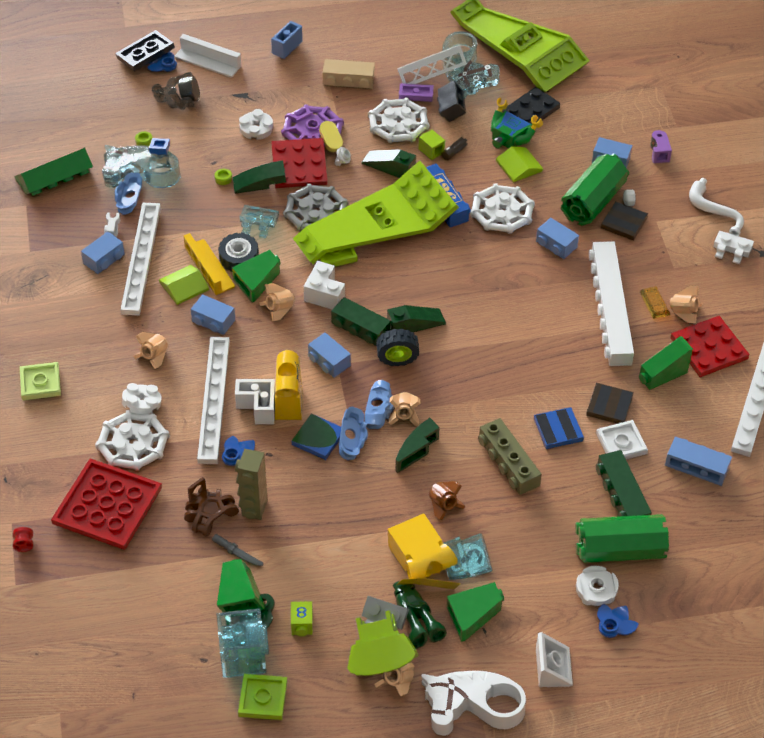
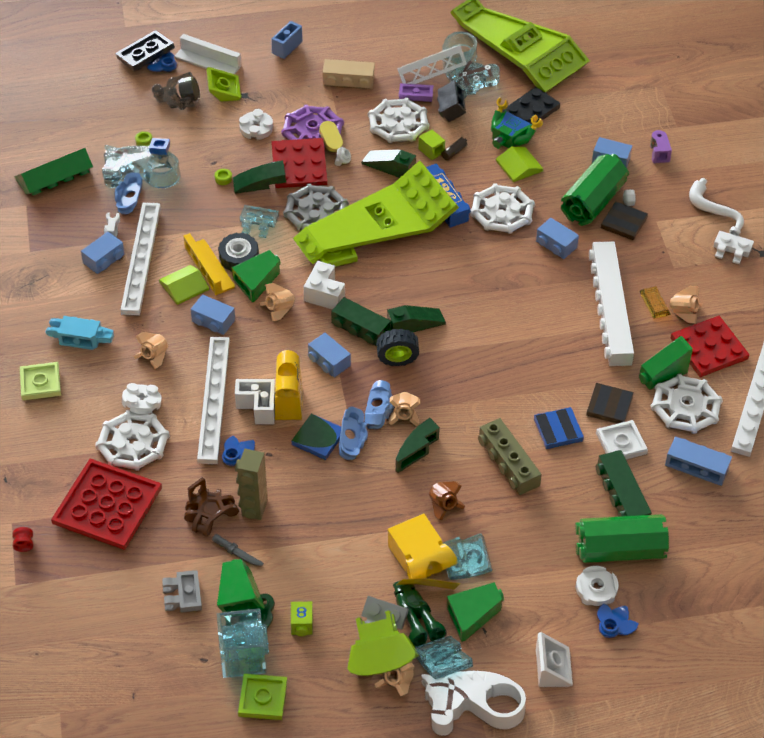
none -> medium azure hinge [45,316,114,350]
none -> light grey plate [162,570,202,612]
none -> lime slope [206,67,241,102]
none -> clear light blue slope [415,636,473,679]
none -> white plate [650,374,723,434]

